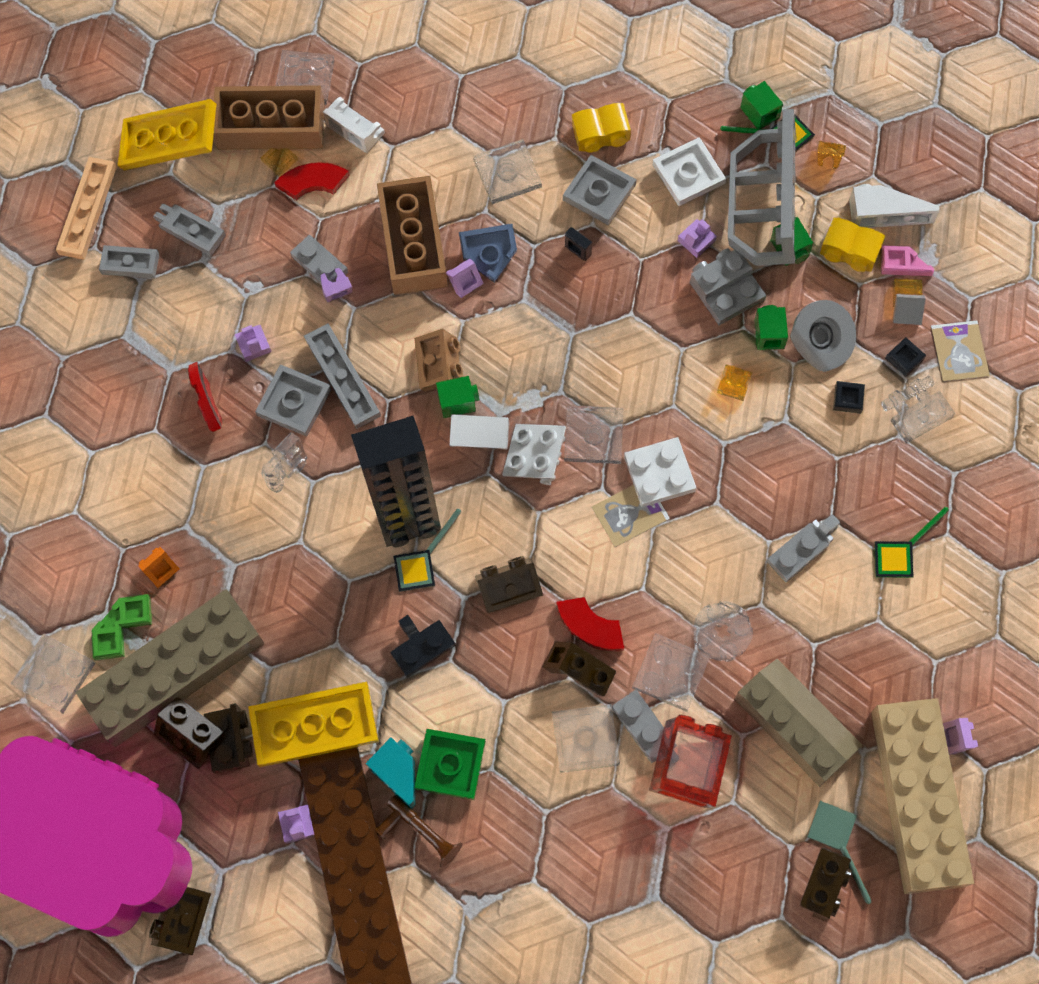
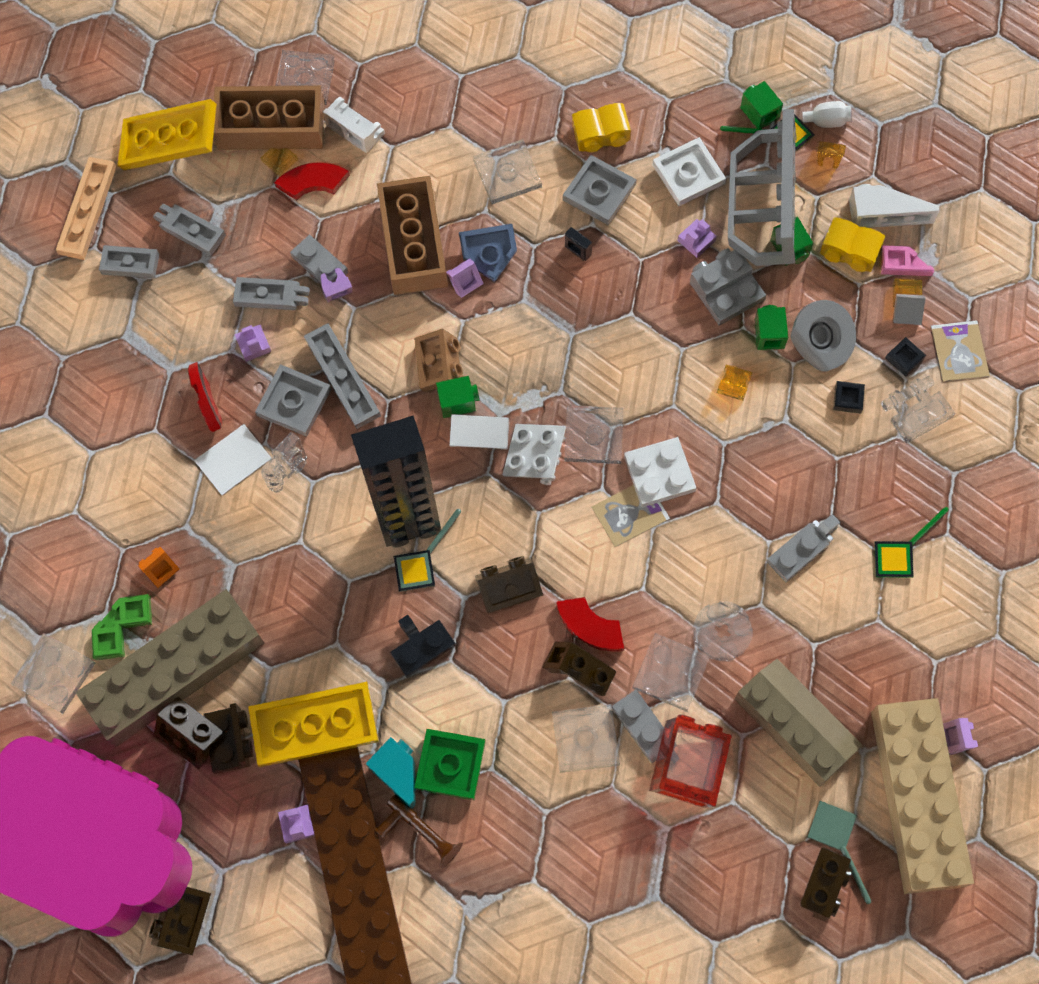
none -> white sticker [194,424,272,495]
none -> light grey hinge [233,277,310,310]
none -> white plant [803,101,851,128]

